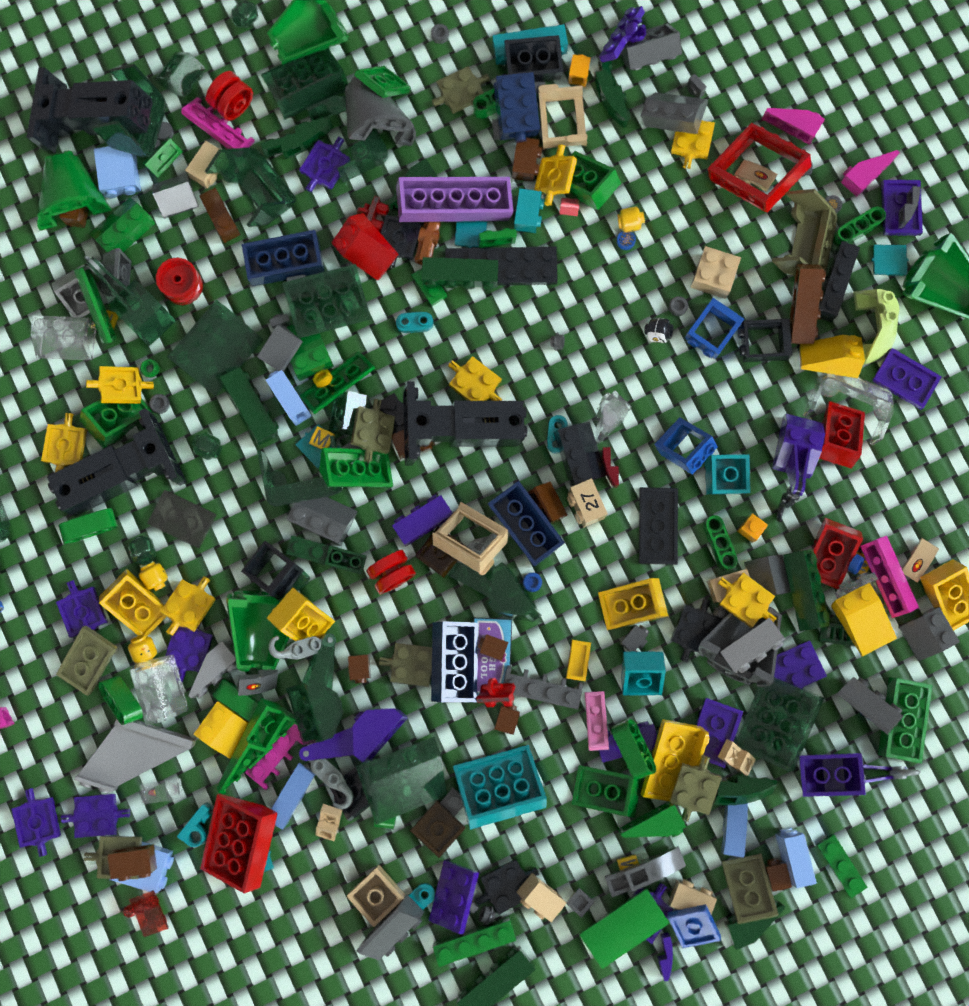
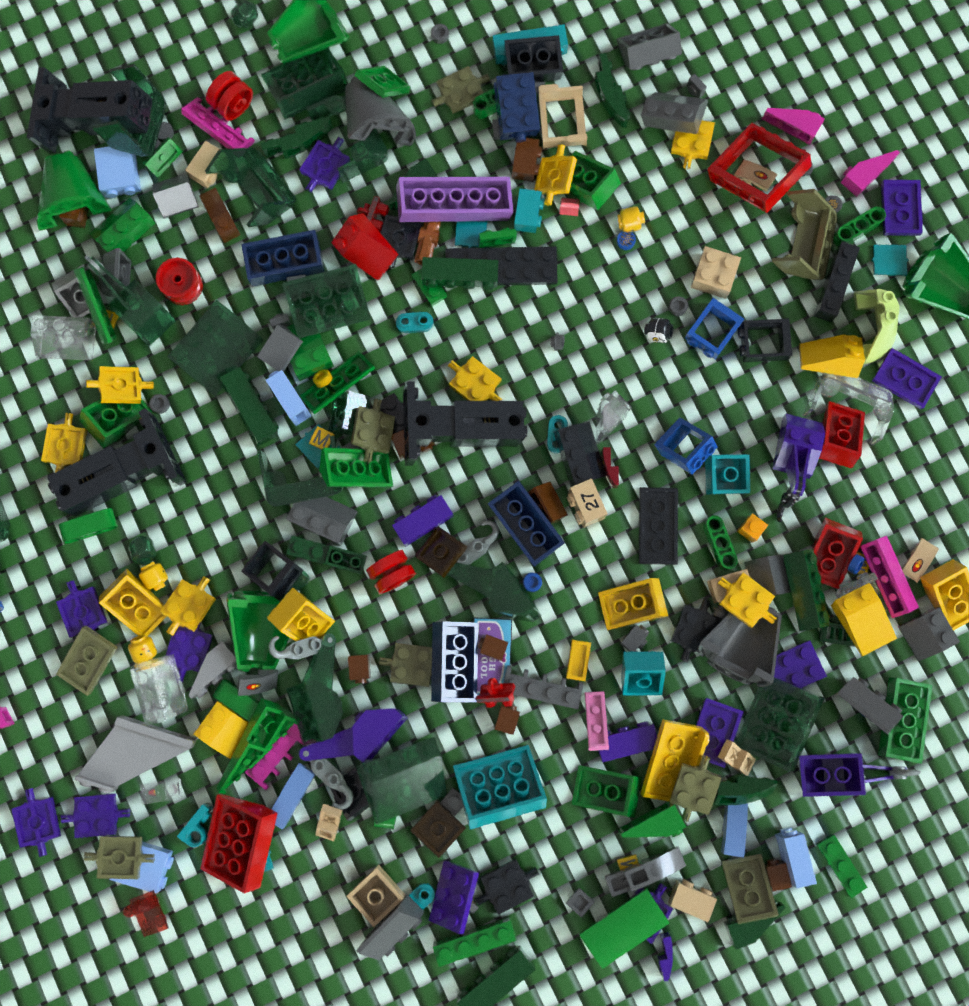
green beam [98,675,143,726] -> none
reddish brown brick [107,844,157,881] -> none
green plate [140,359,160,378] -> none
clear smoke tile [147,490,217,549] -> none
clear green slope [154,52,206,97] -> none
clear green head [192,432,222,460] -> none
tan piece [432,502,508,575] -> none
dark grey plate [479,906,496,926] -> none
tan brick [517,873,567,922] -> none
light orange brick [568,54,591,87] -> none
dark purple plate [599,6,646,63] -> none
green beam [612,719,656,780] -> none
tile [667,904,721,949] -> none
light grey brick [720,618,785,673] -> none
reddish brown brick [789,264,826,344] -> none
dark grey slope [898,186,920,229] -> none

